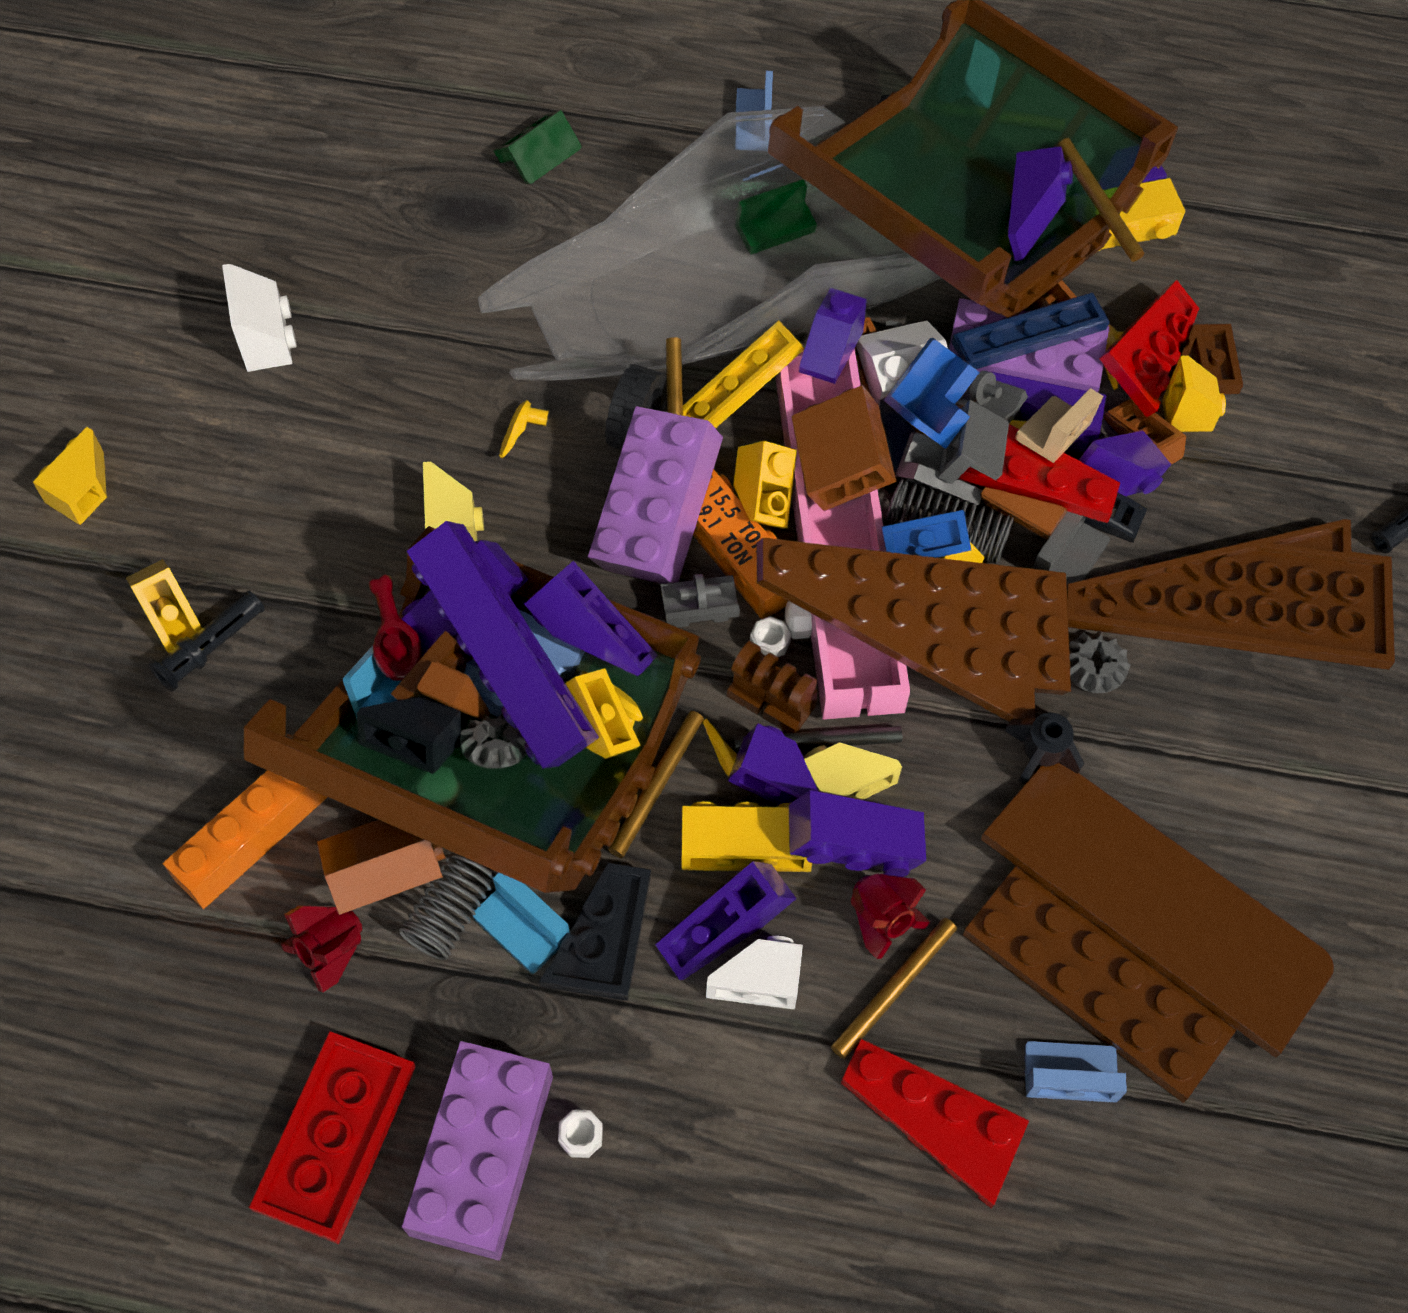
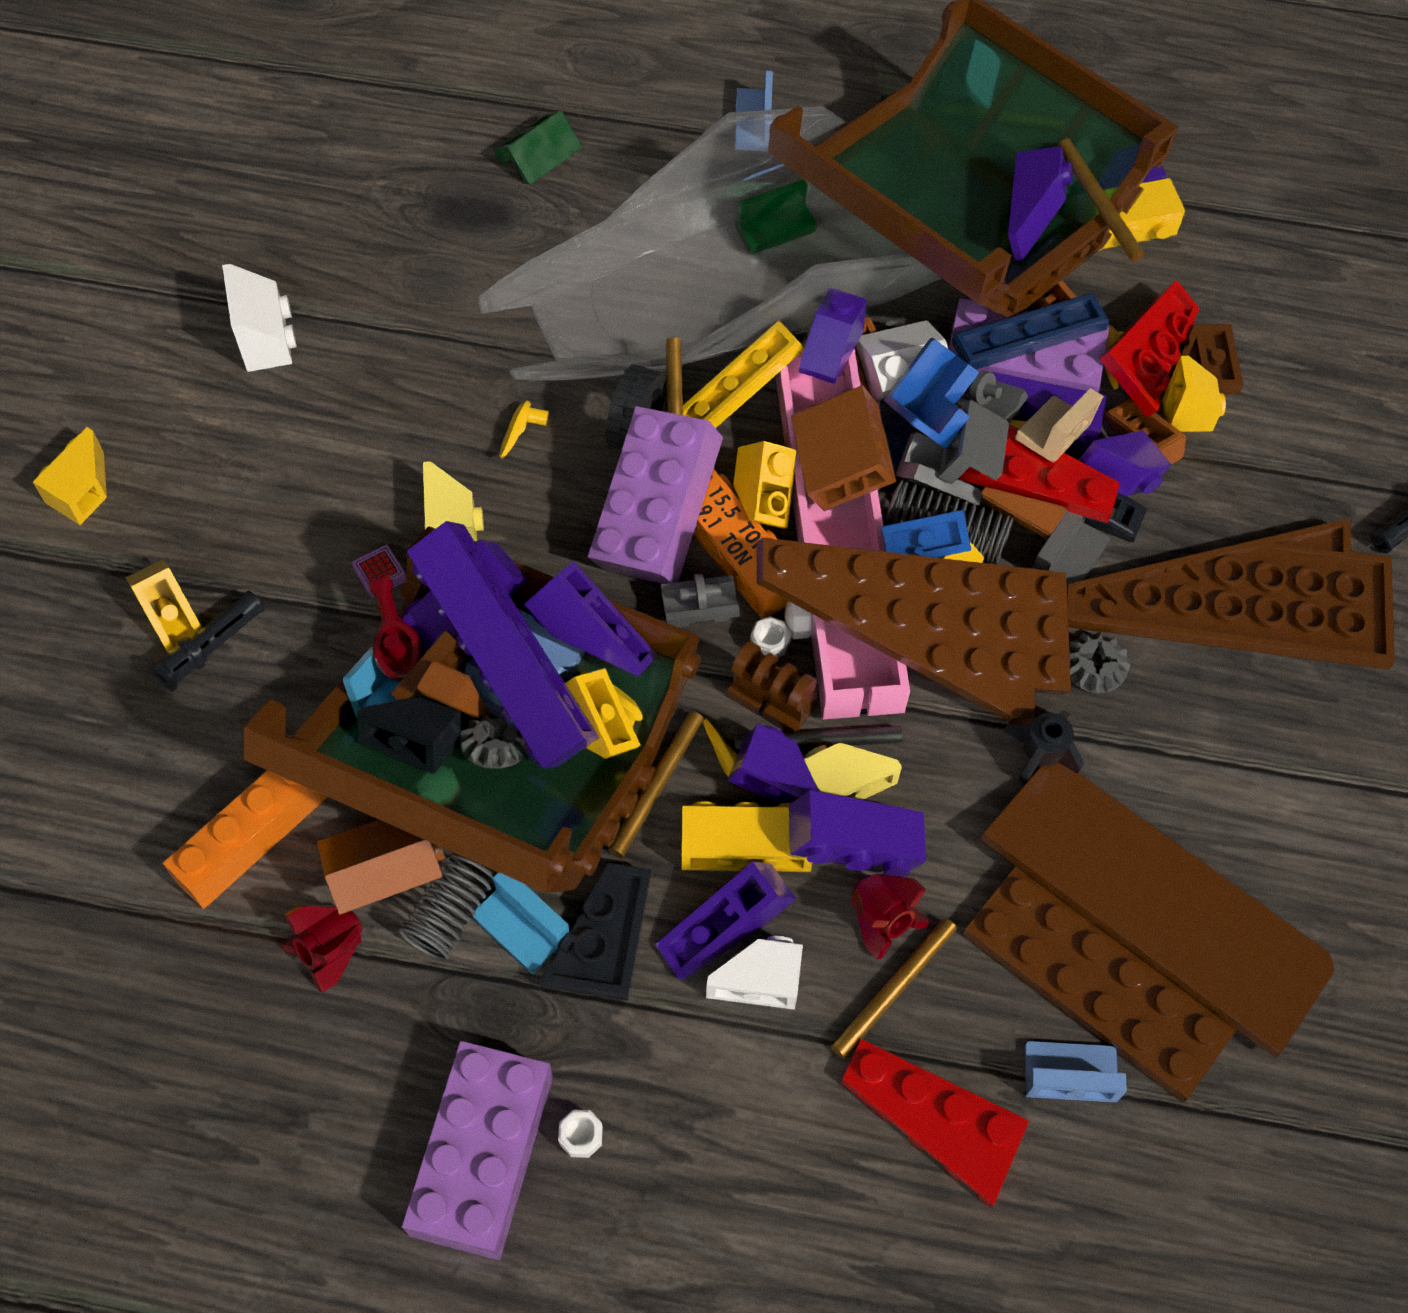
red plate [249,1031,416,1244] -> none
none -> tile [351,544,406,598]

